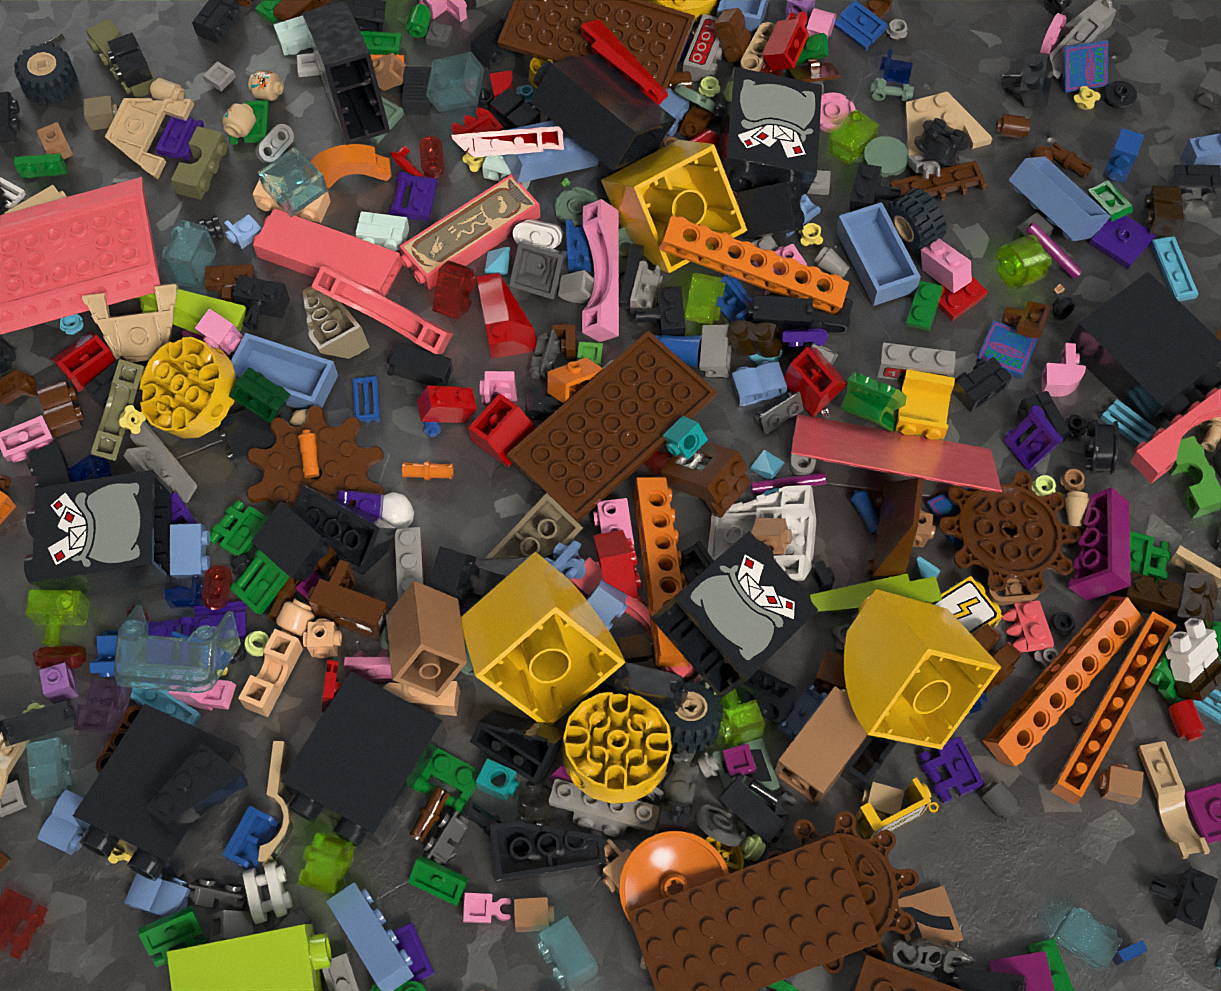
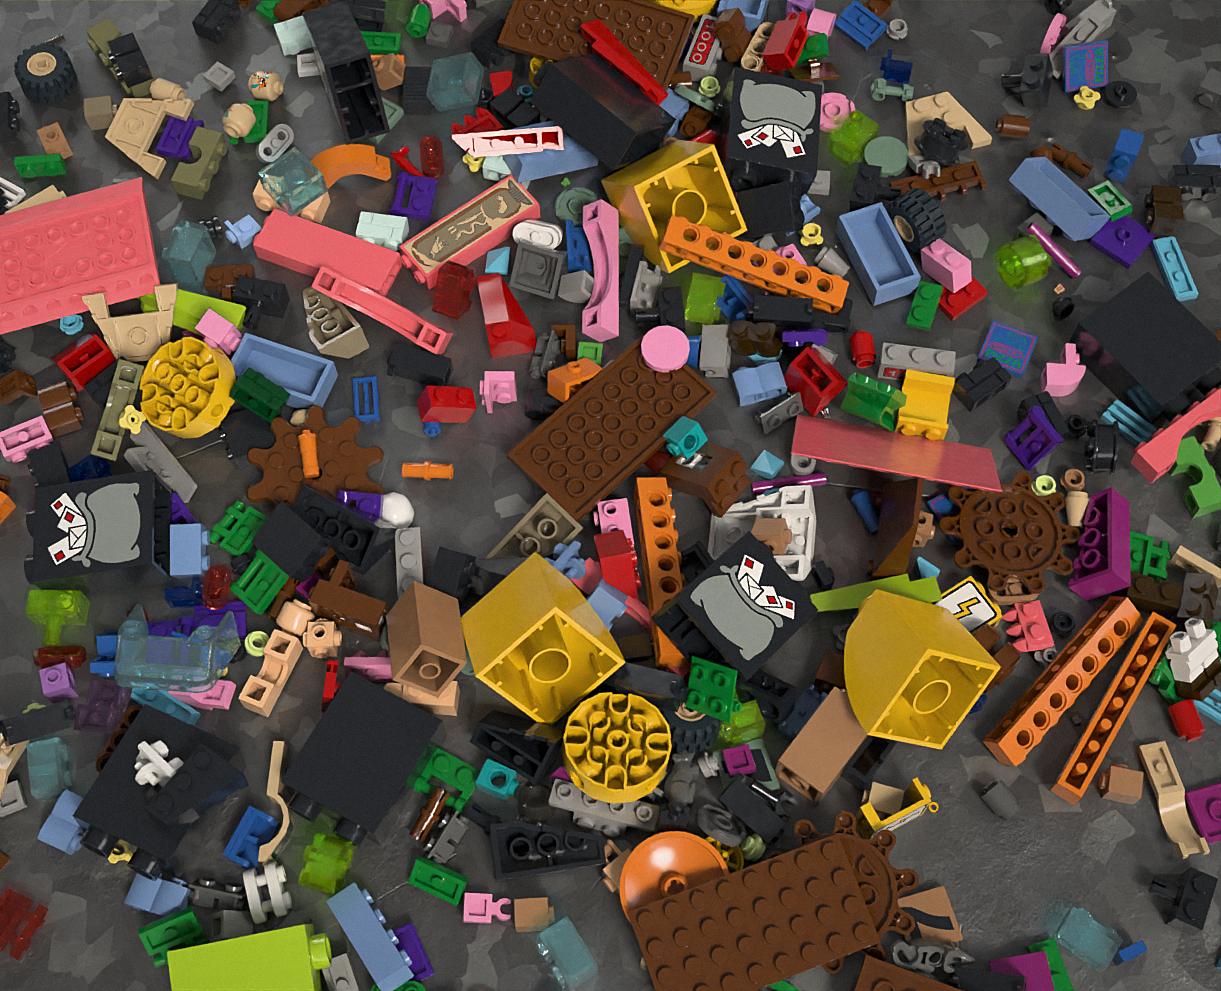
red slope [468,393,536,468] -> none
dark purple plate [918,736,985,804] -> none
reddish brown hinge [1002,301,1051,339] -> none
none -> white hips [134,740,184,787]
none -> bright pink tile [641,325,690,373]
none -> green hinge [686,656,742,723]
none -> red brick [849,330,876,368]

